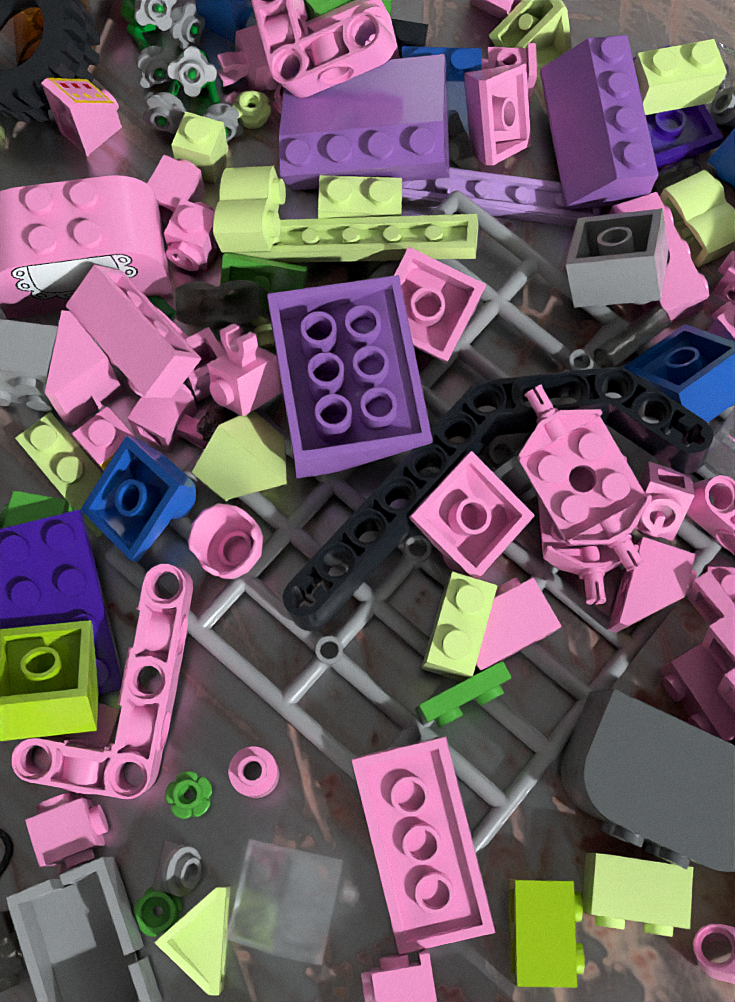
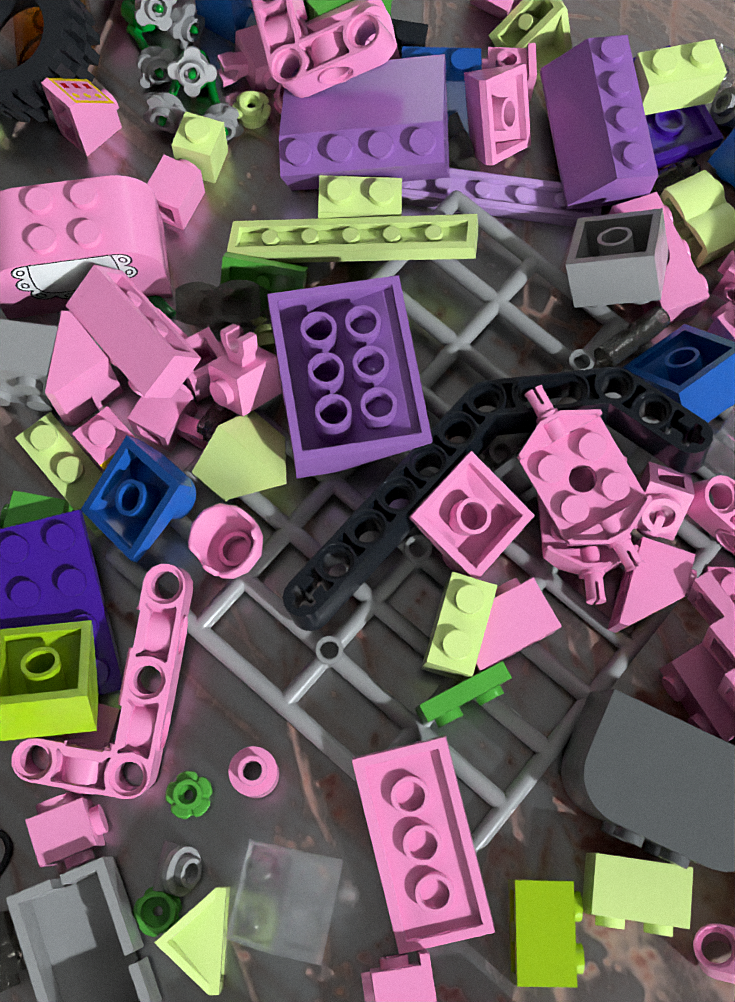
bright pink brick [164,199,219,272] -> none
yellowish green brick [213,166,286,252] -> none
bright pink slope [394,247,486,363] -> none

